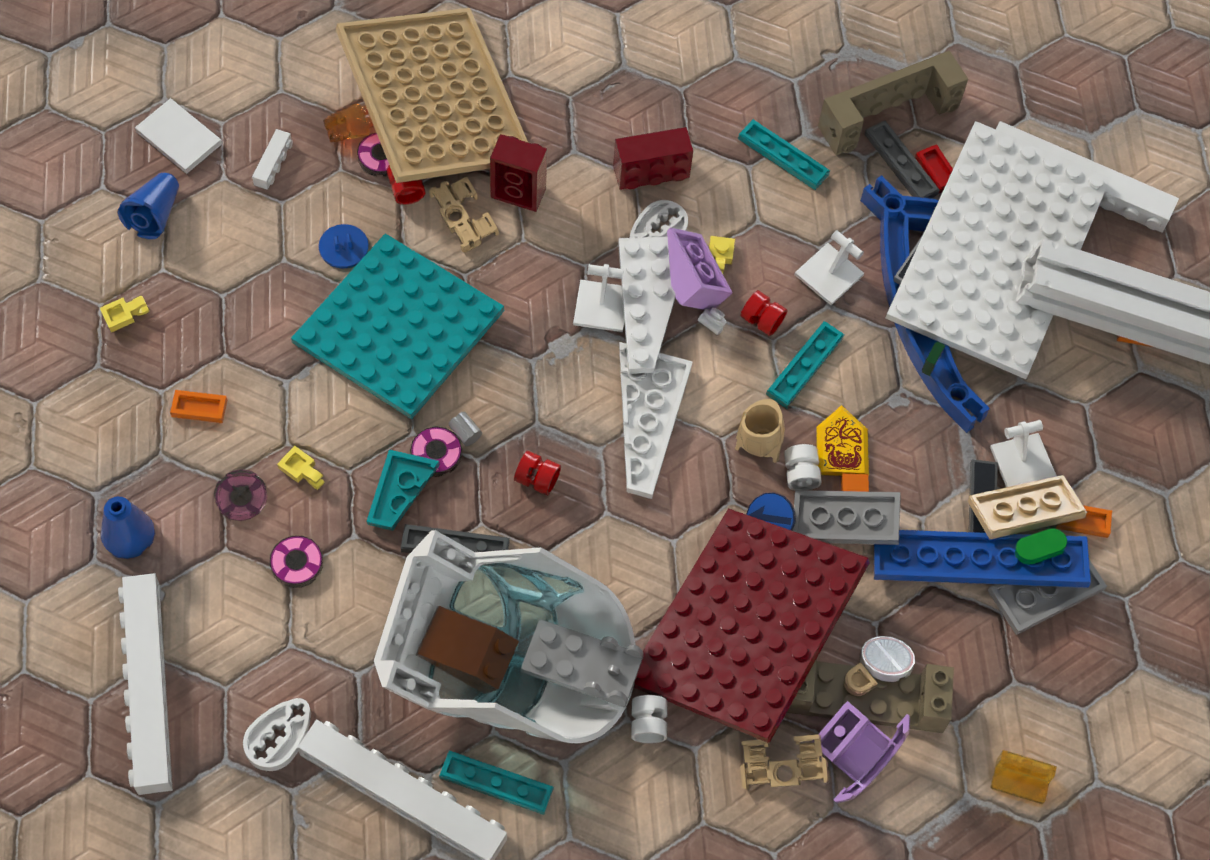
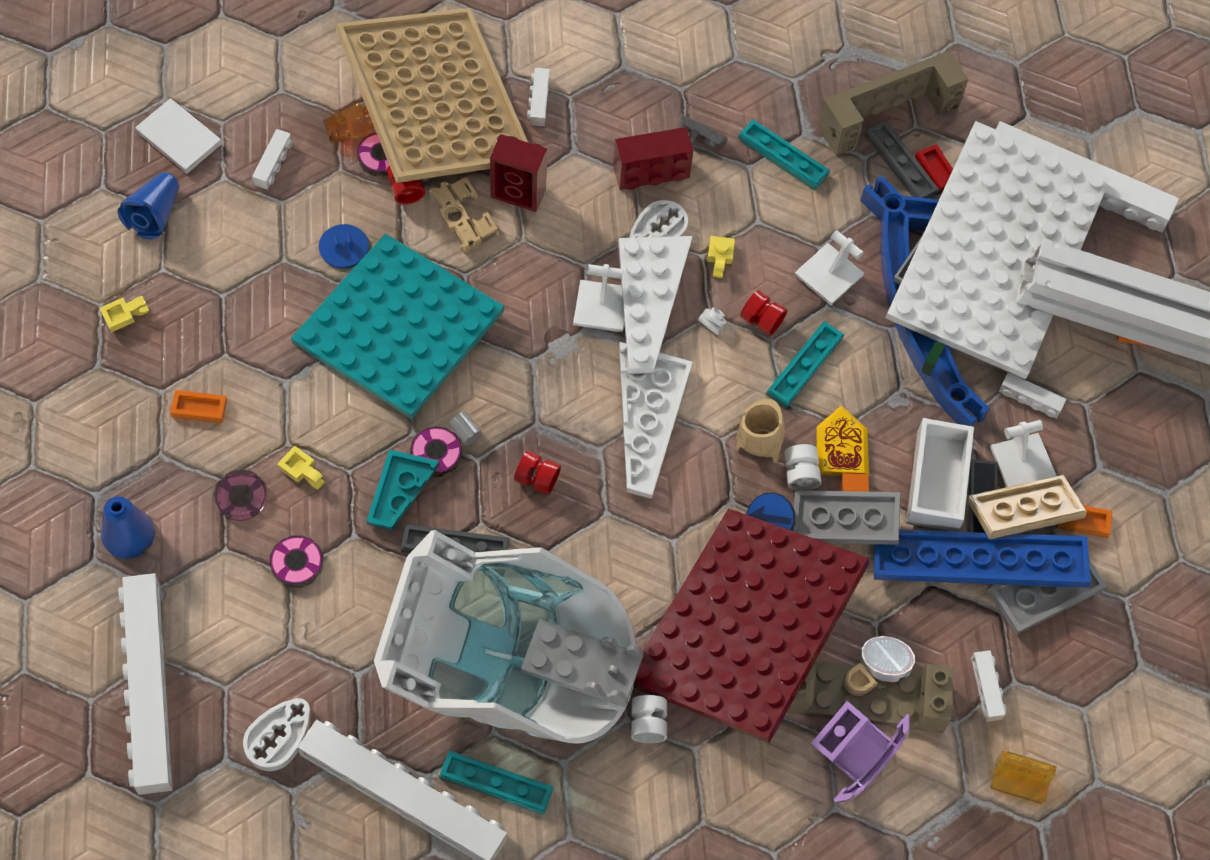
reddish brown slope [416,606,519,694] -> none
lavender slope [667,227,733,310] -> none
tan piece [741,735,830,789] -> none
green tile [1015,529,1067,564] -> none
none -> white piece [527,68,550,127]
none -> flat silver plate [680,115,728,148]
none -> white piece [906,418,974,532]
none -> white piece [971,650,1007,722]
none -> white piece [999,372,1066,419]

